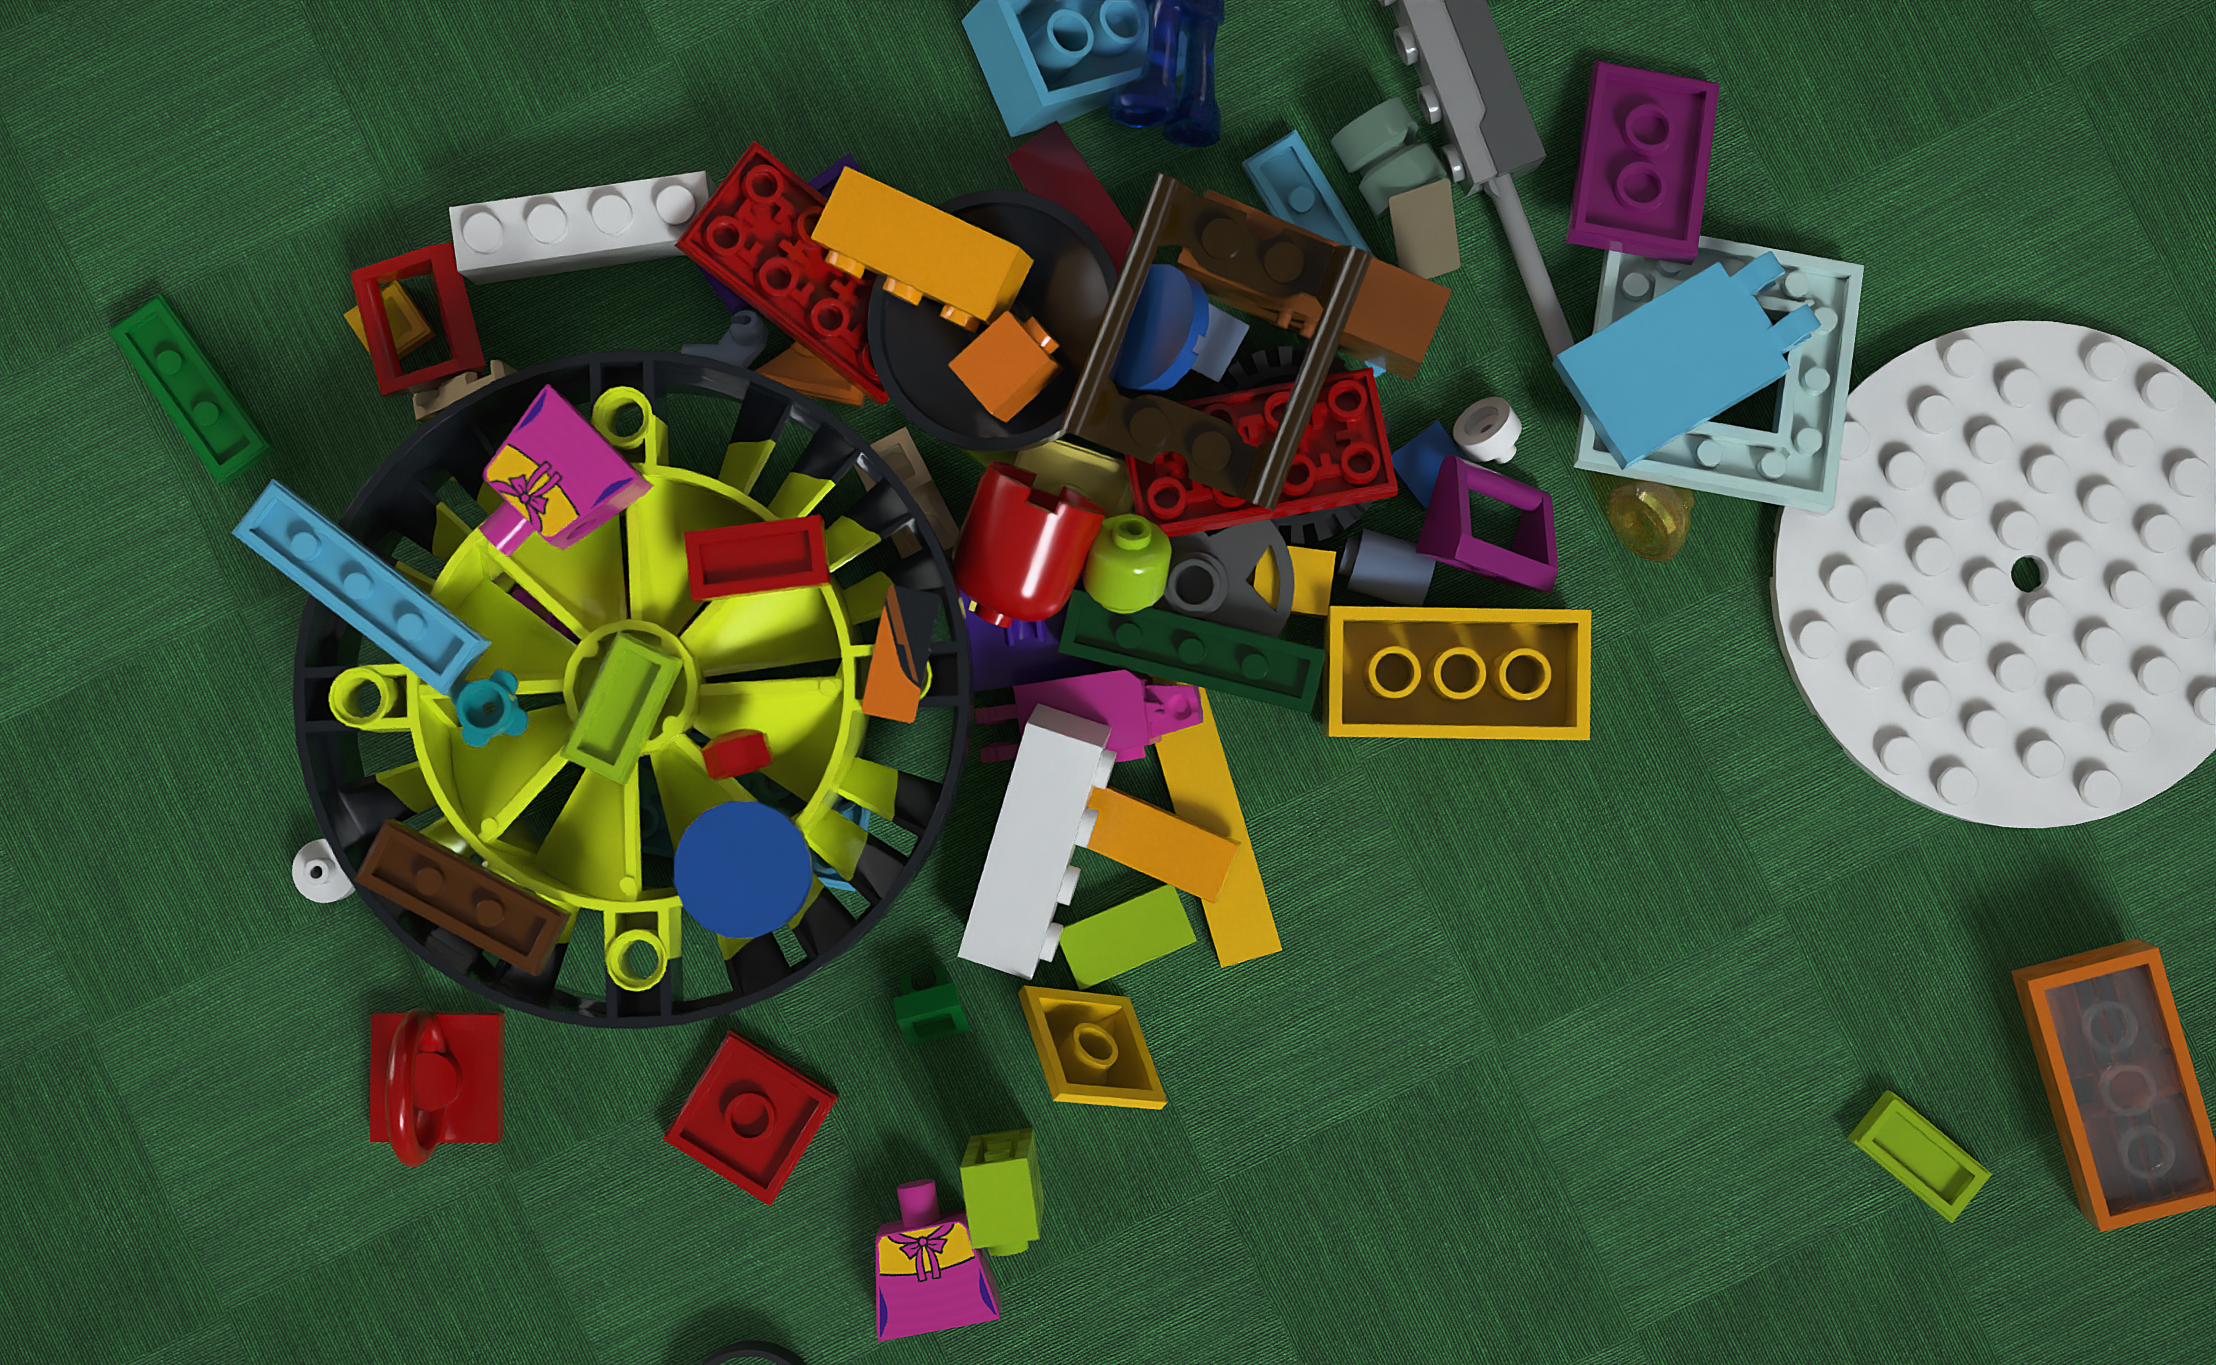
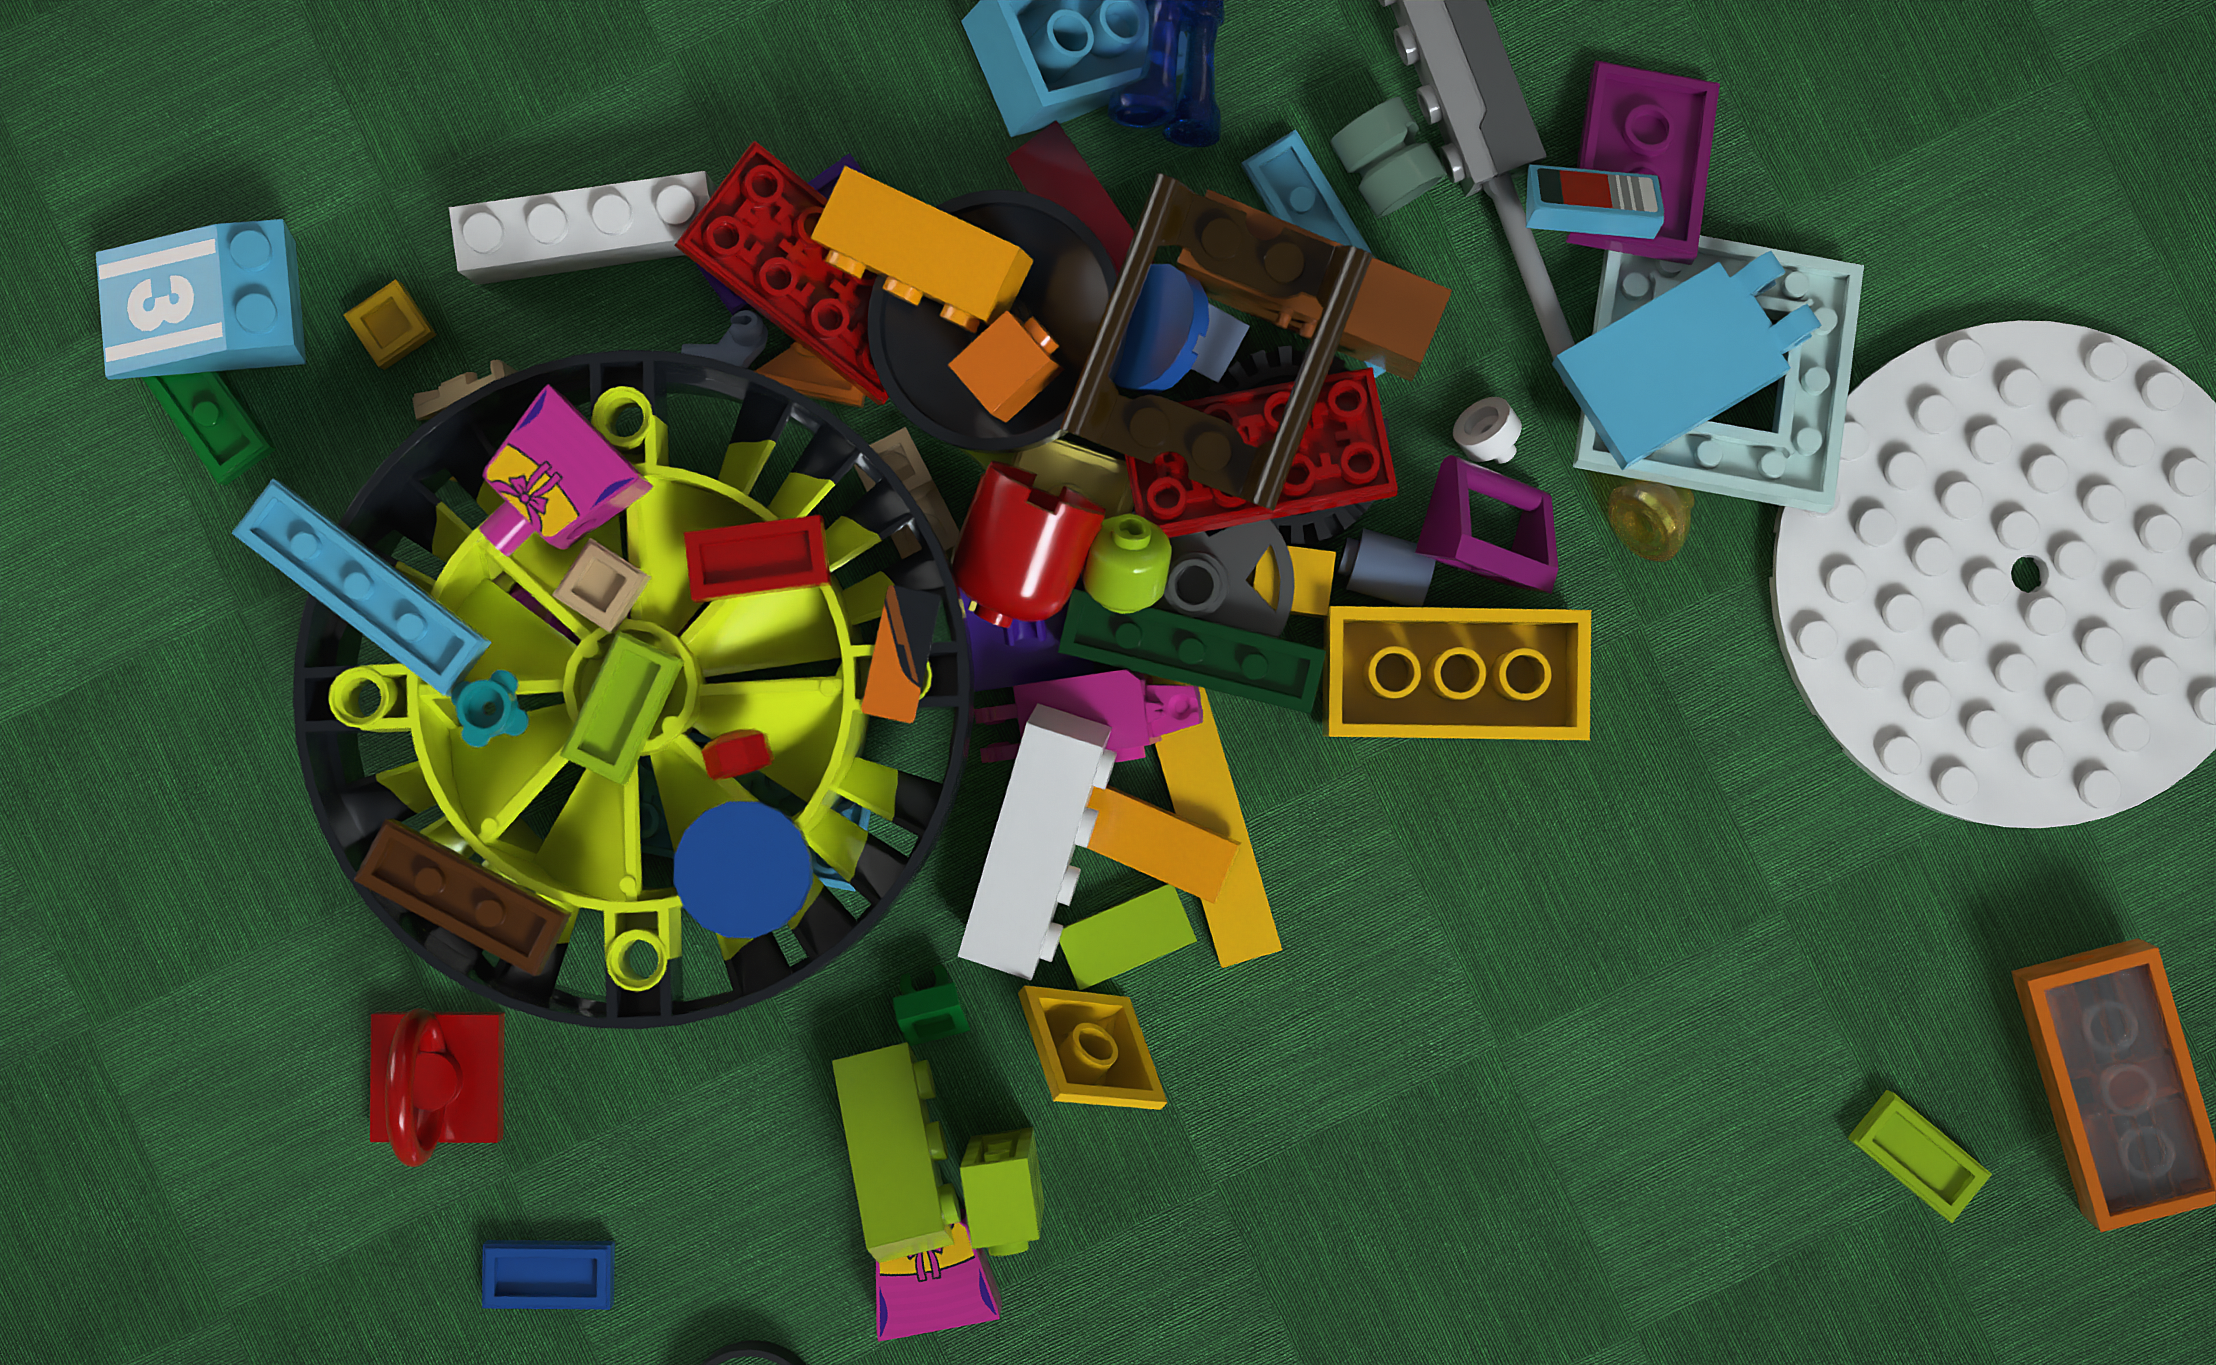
white tile [292,839,356,903] -> none
red tile [350,241,486,398] -> none
red tile [662,1028,840,1206] -> none
dark tan sticker [1388,178,1461,279] -> none
blue tile [1391,420,1468,511] -> none
none -> medium azure slope [96,219,306,380]
none -> blue tile [482,1240,615,1310]
none -> tan tile [552,538,651,634]
none -> lime brick [832,1042,961,1263]
none -> slope [1526,164,1664,239]

